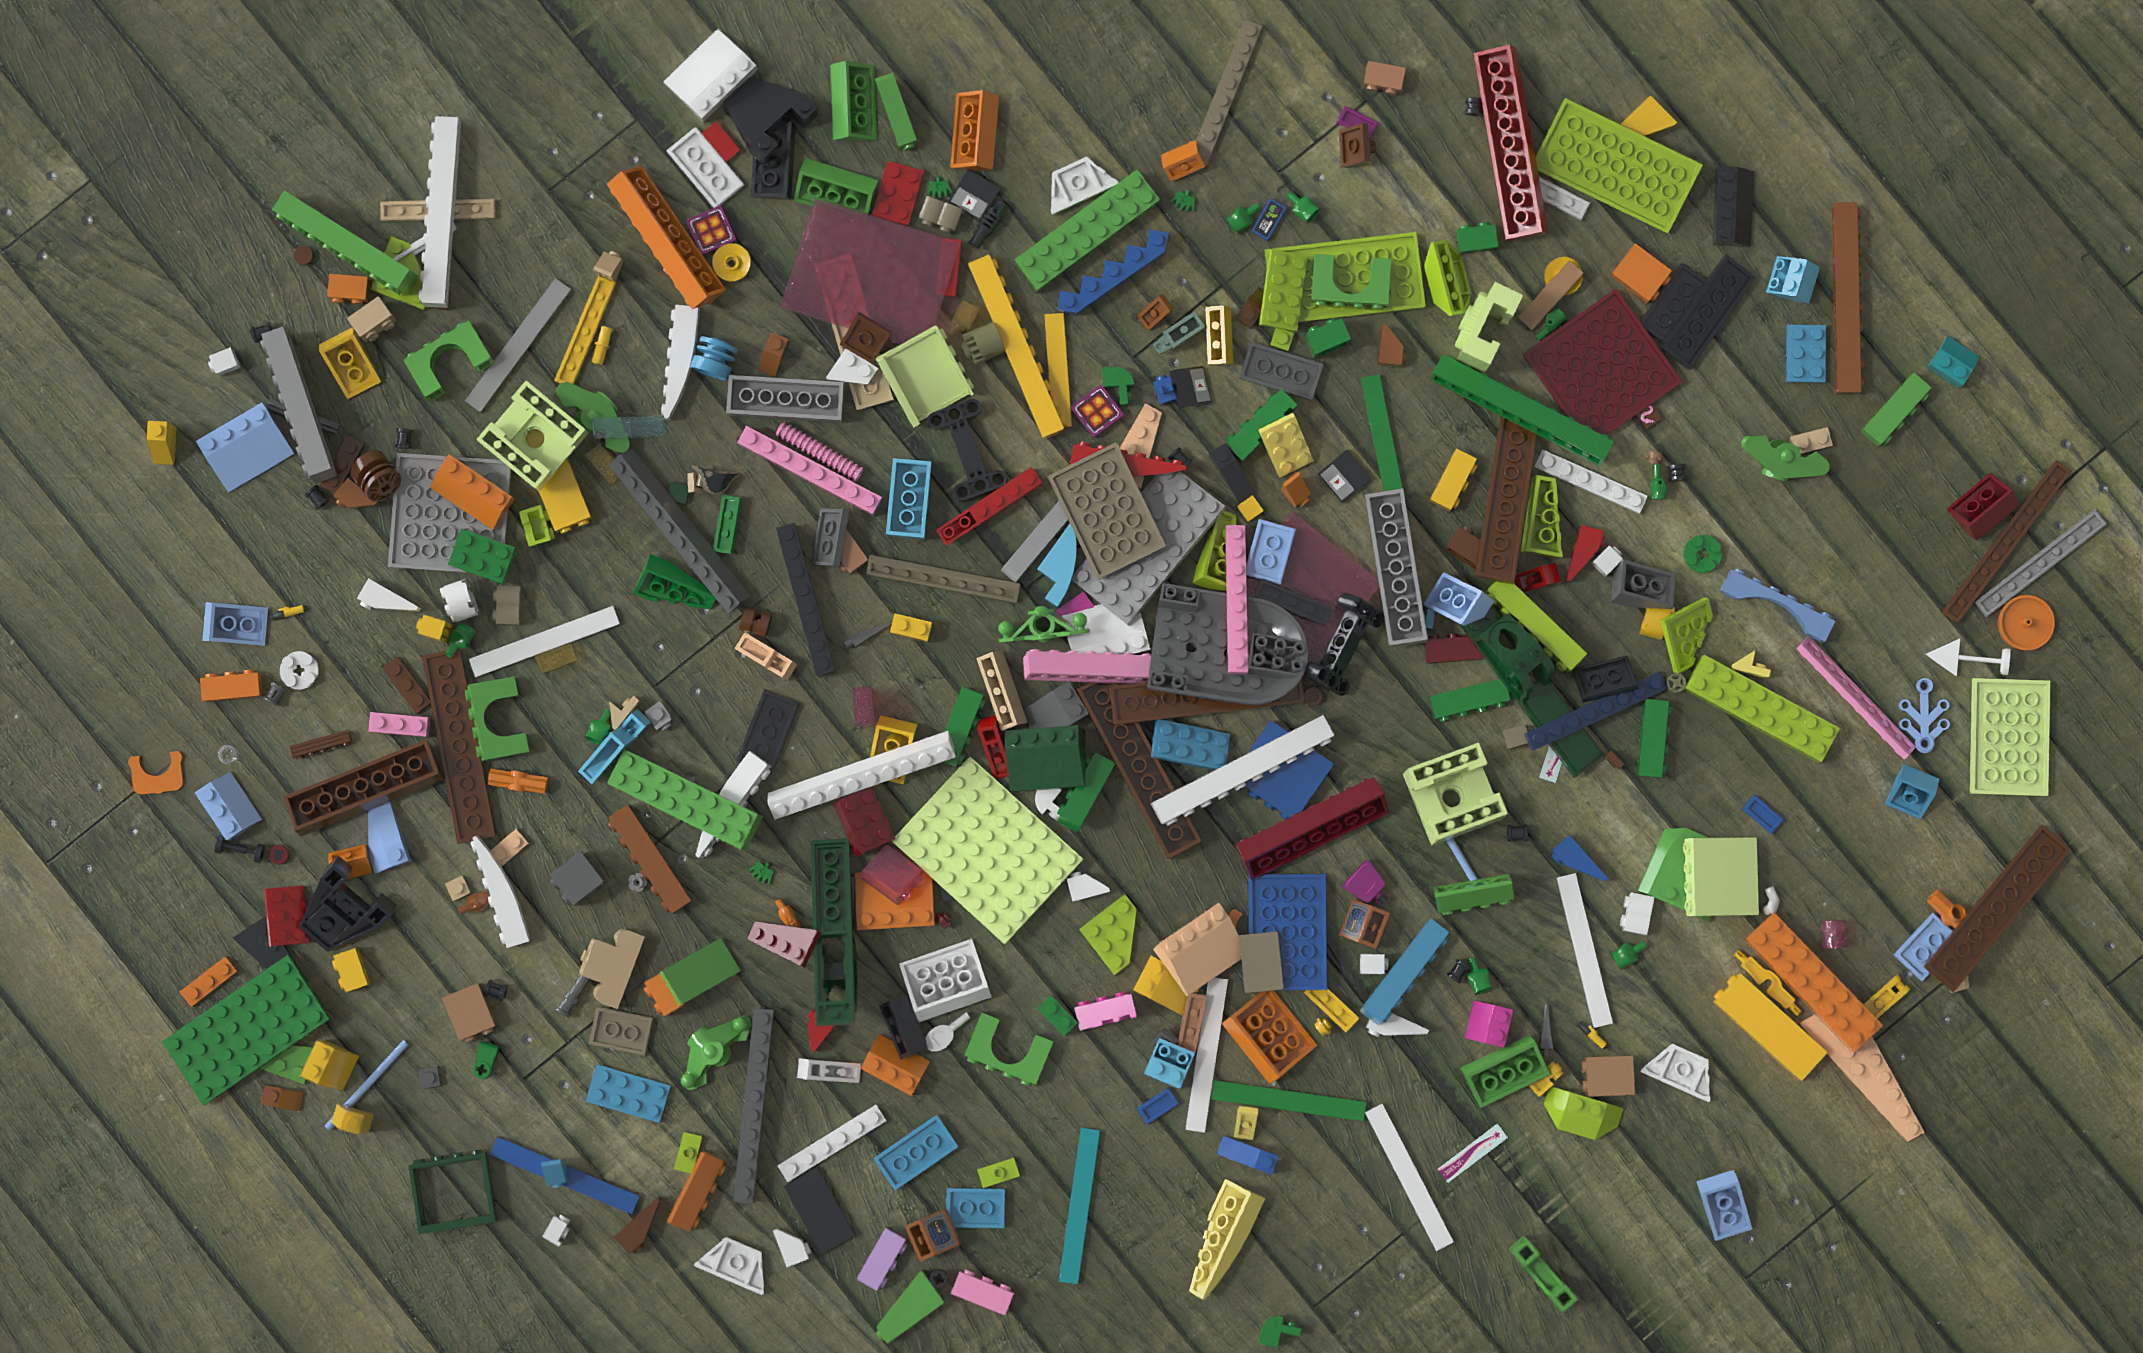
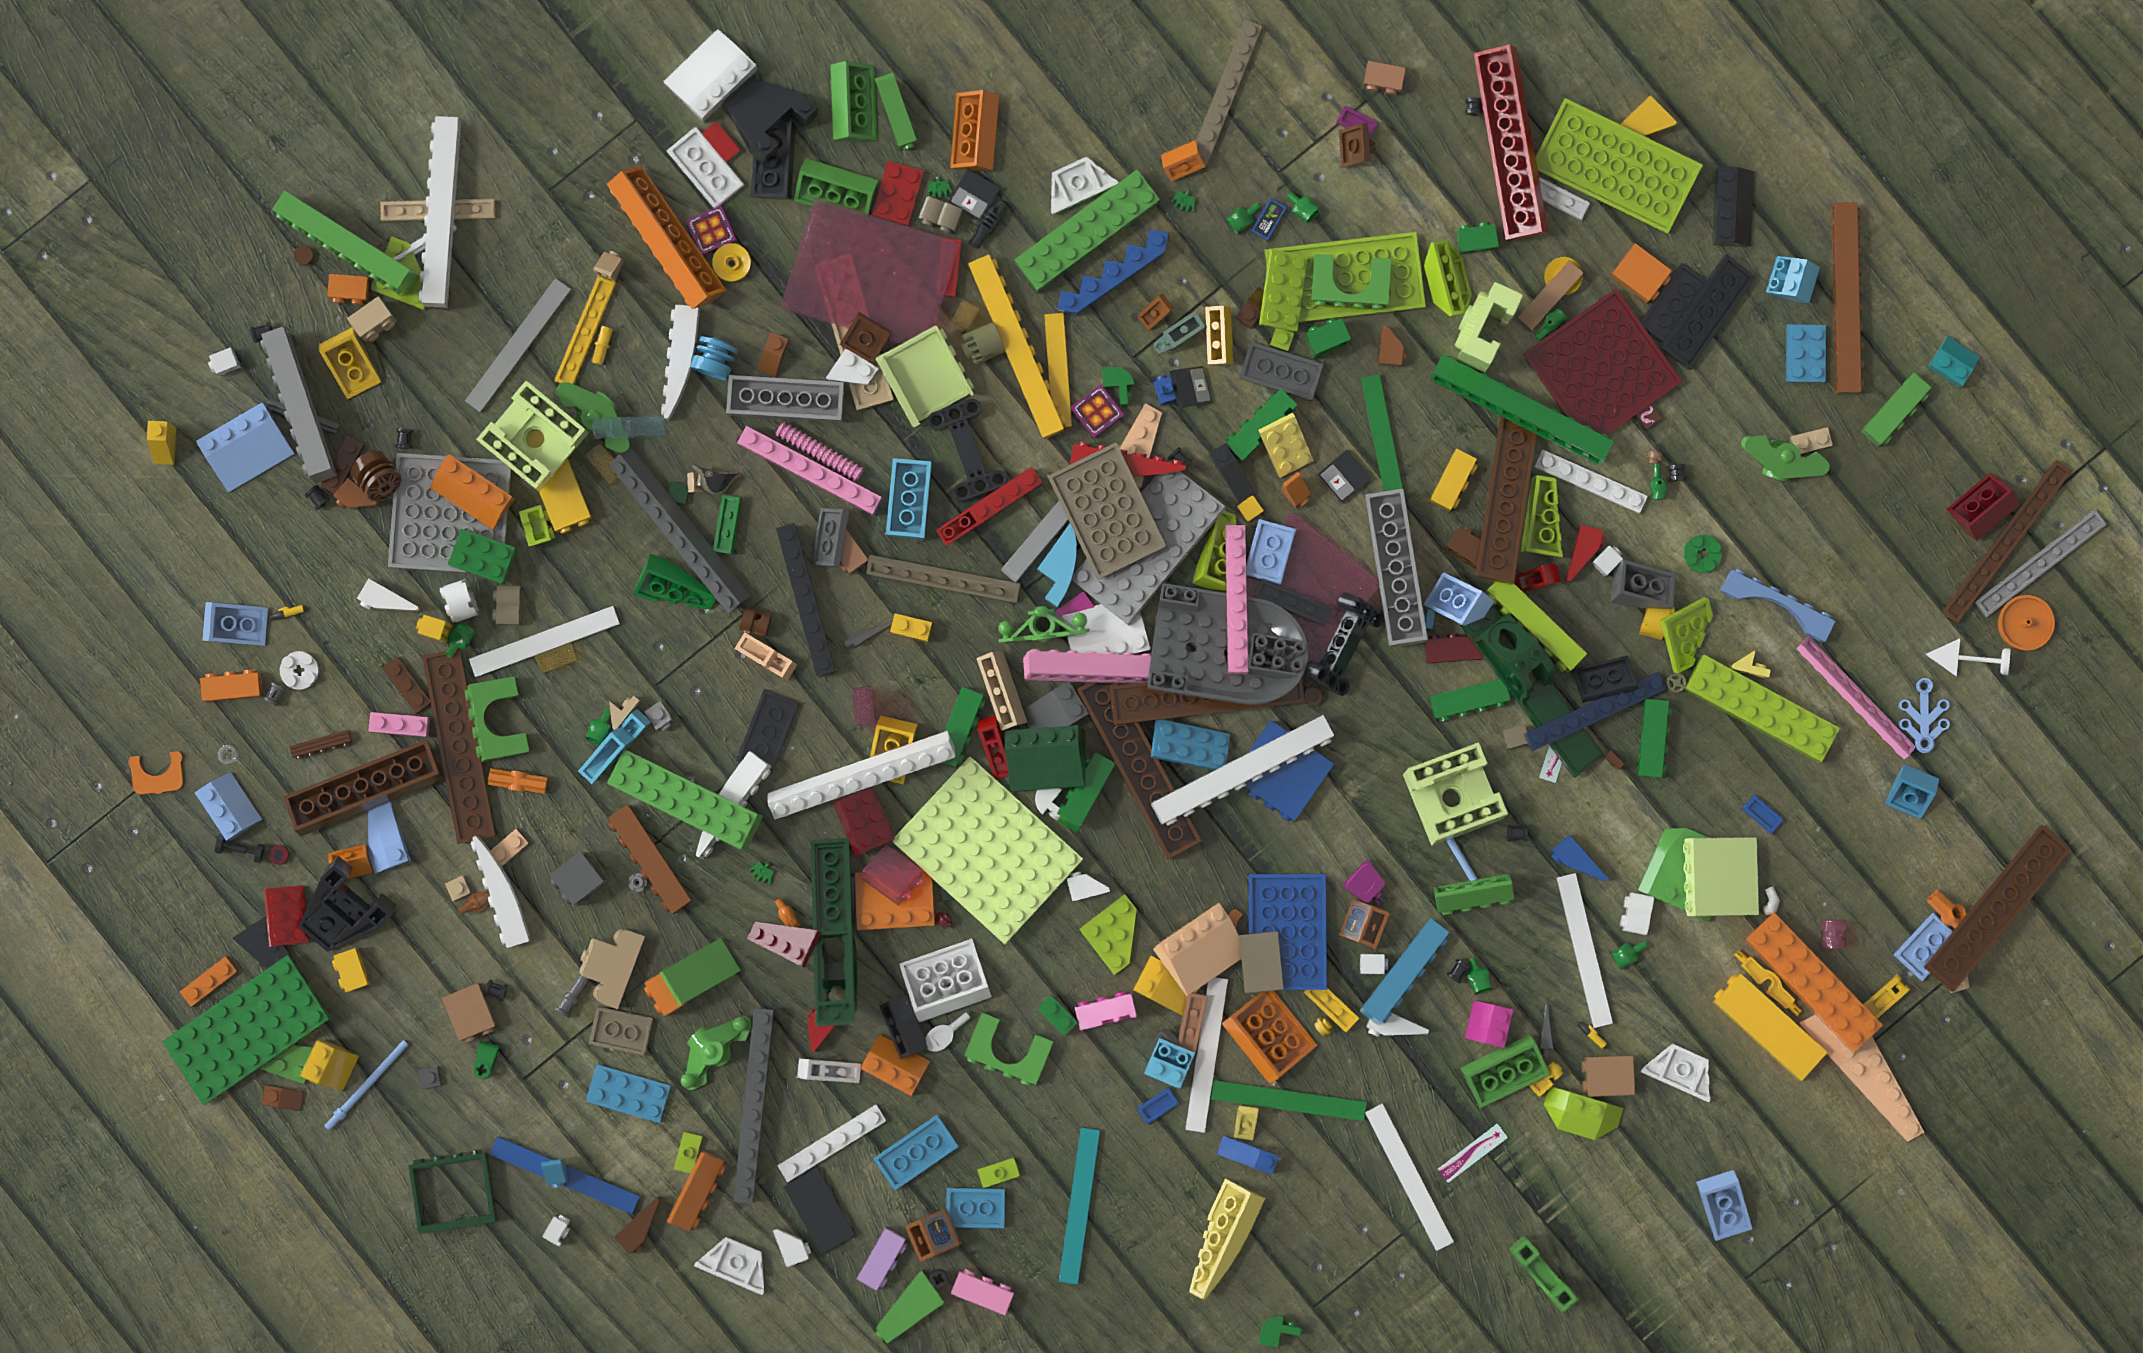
yellow slope [331,1104,374,1134] -> none
bright green arch [403,320,495,402] -> none
dark red brick [1235,777,1389,880] -> none
yellowish green plate [1970,678,2050,796] -> none

